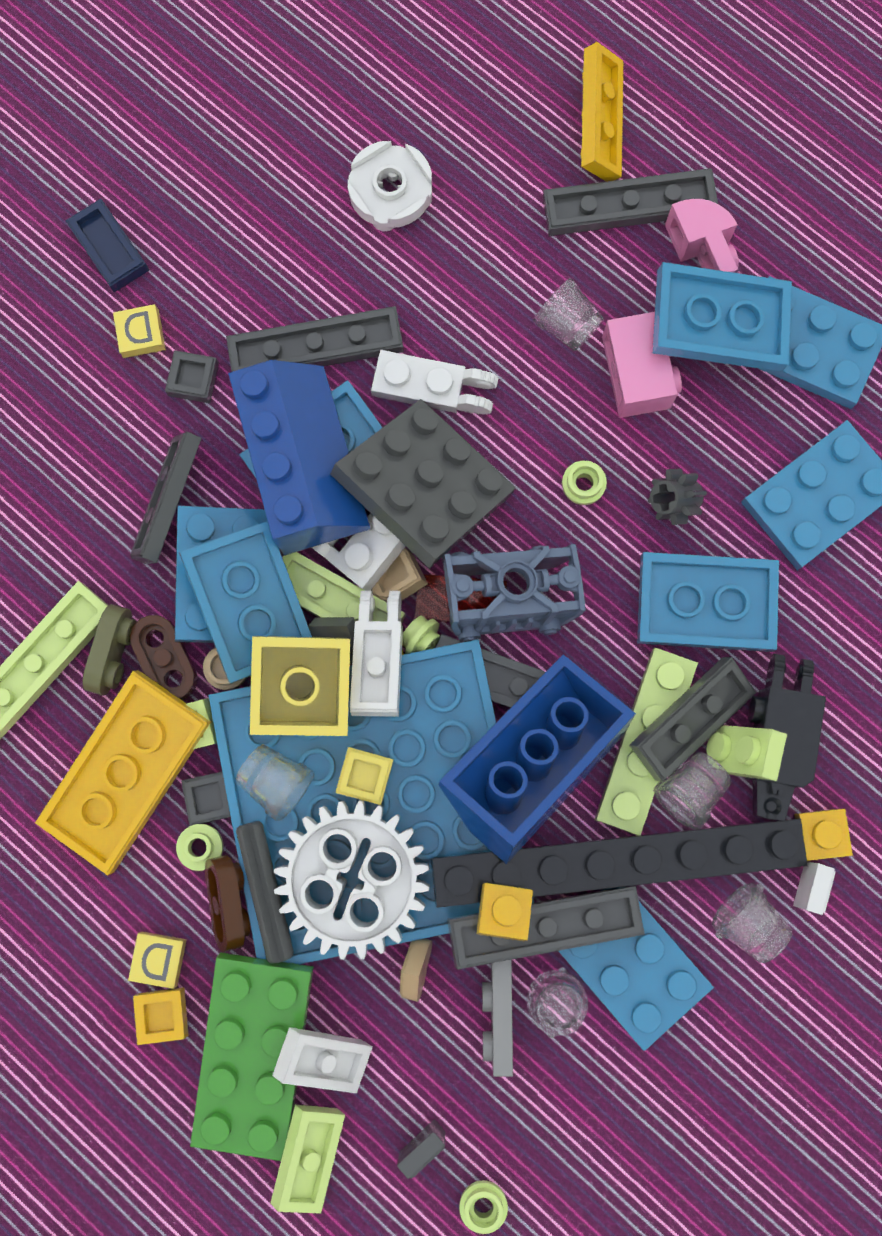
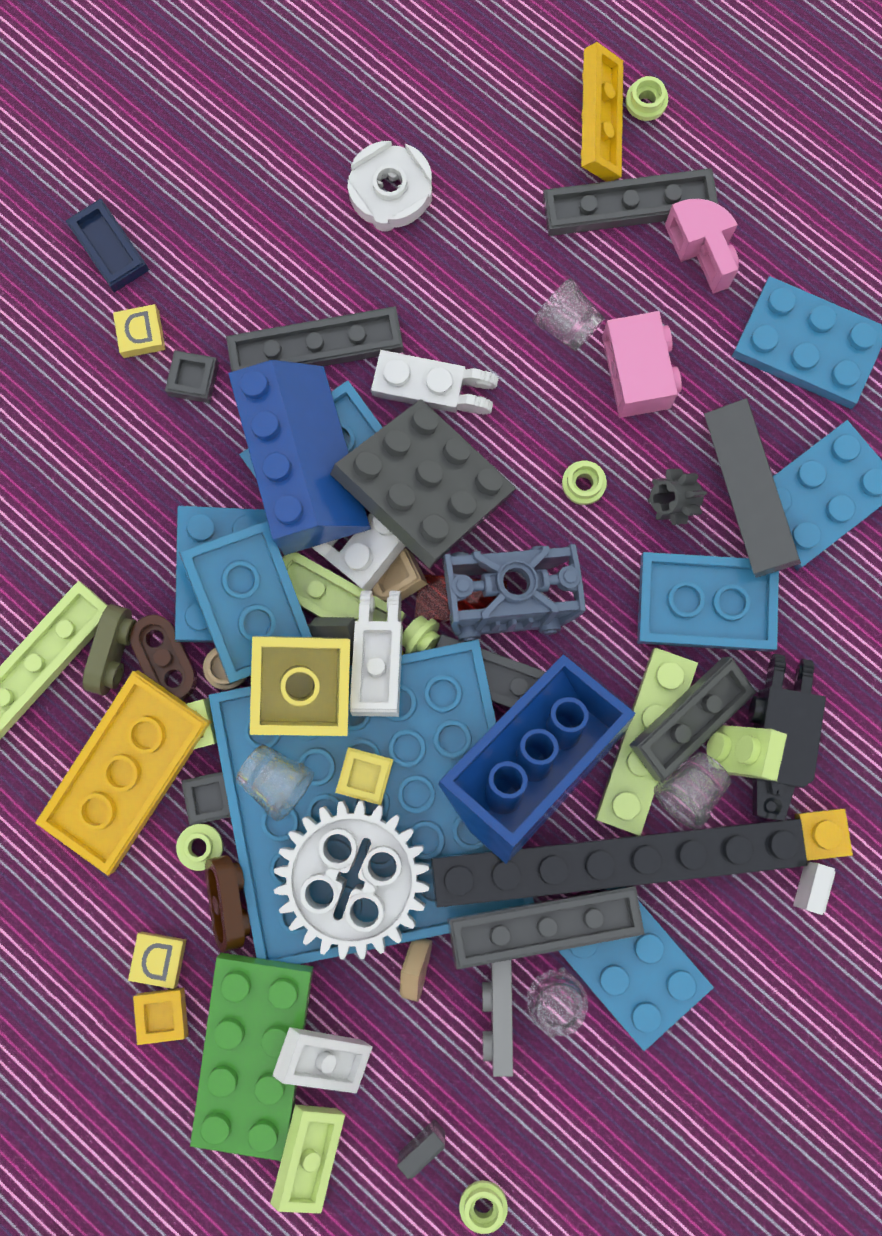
dark grey tile [130,432,201,564] -> none
dark grey axle [236,821,294,963] -> none
yellow plate [476,883,533,941] -> none
dark azure plate [652,262,792,372] -> none
clear piece [712,883,792,963] -> none
none -> yellowish green plate [626,76,668,121]
none -> dark grey tile [704,398,801,578]

